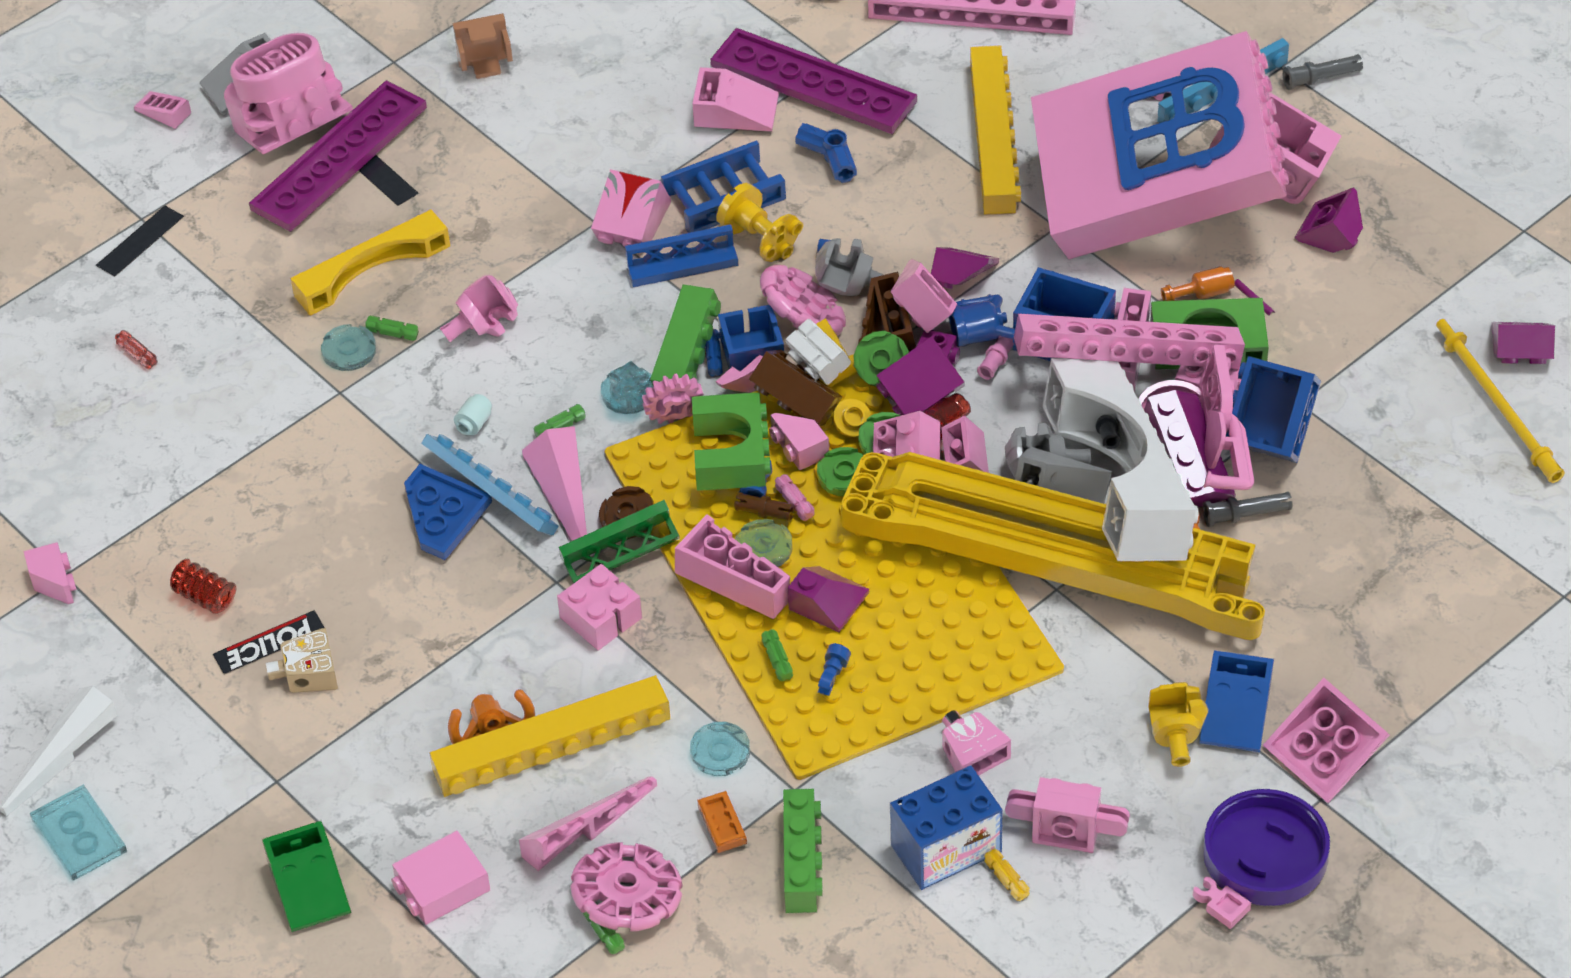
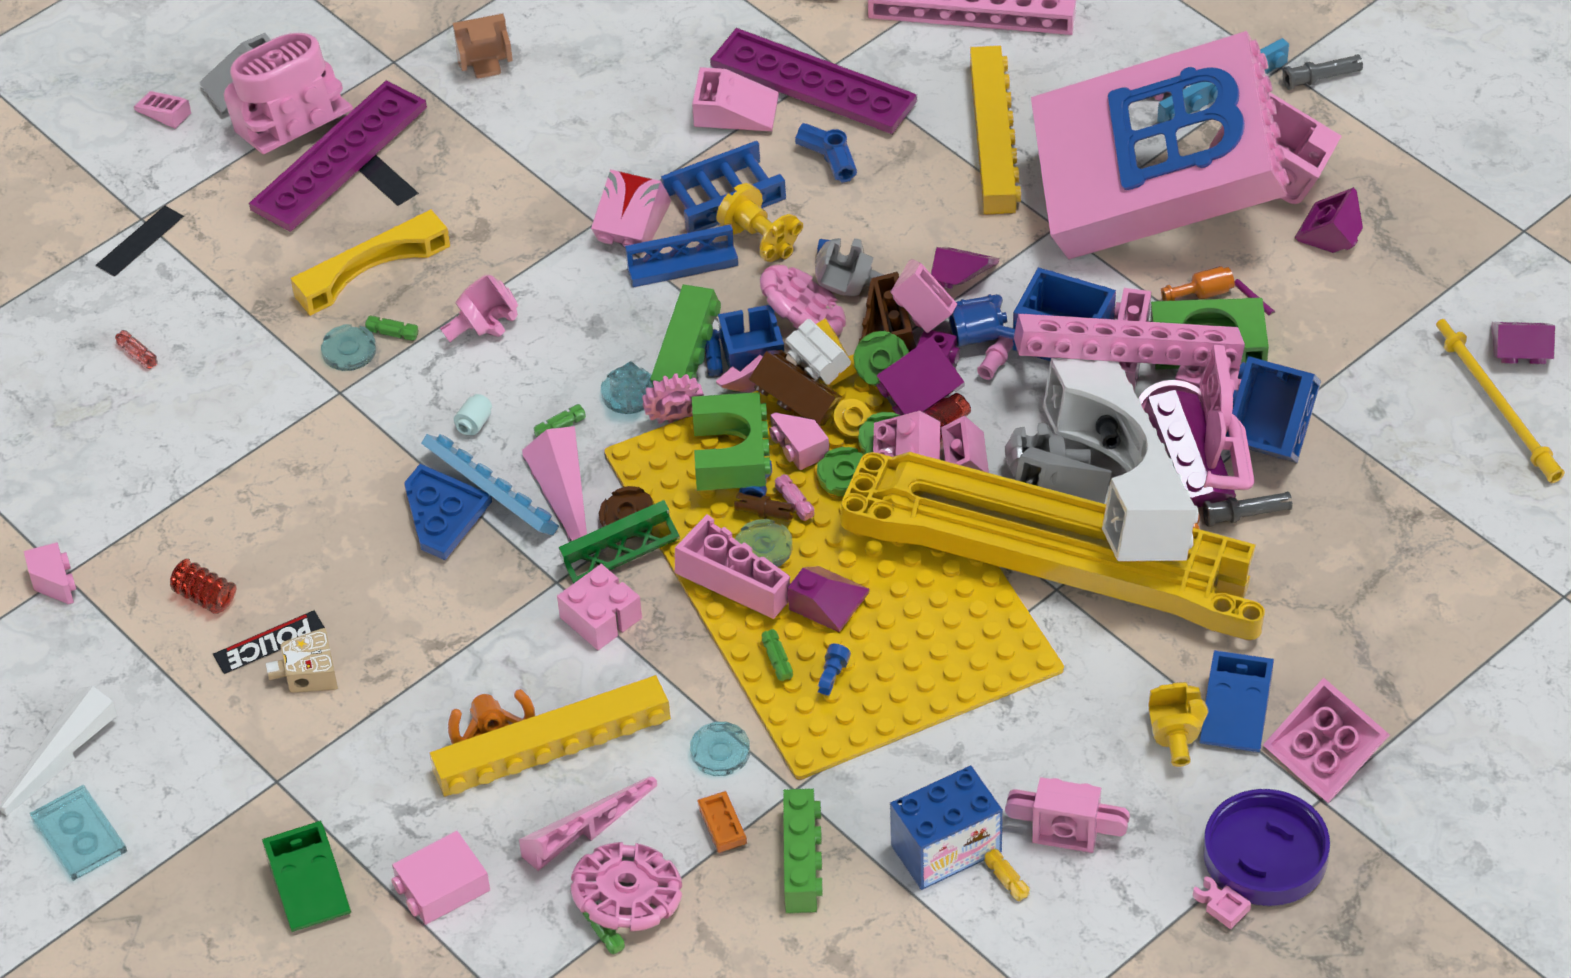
bright pink torso [942,710,1011,775] -> none

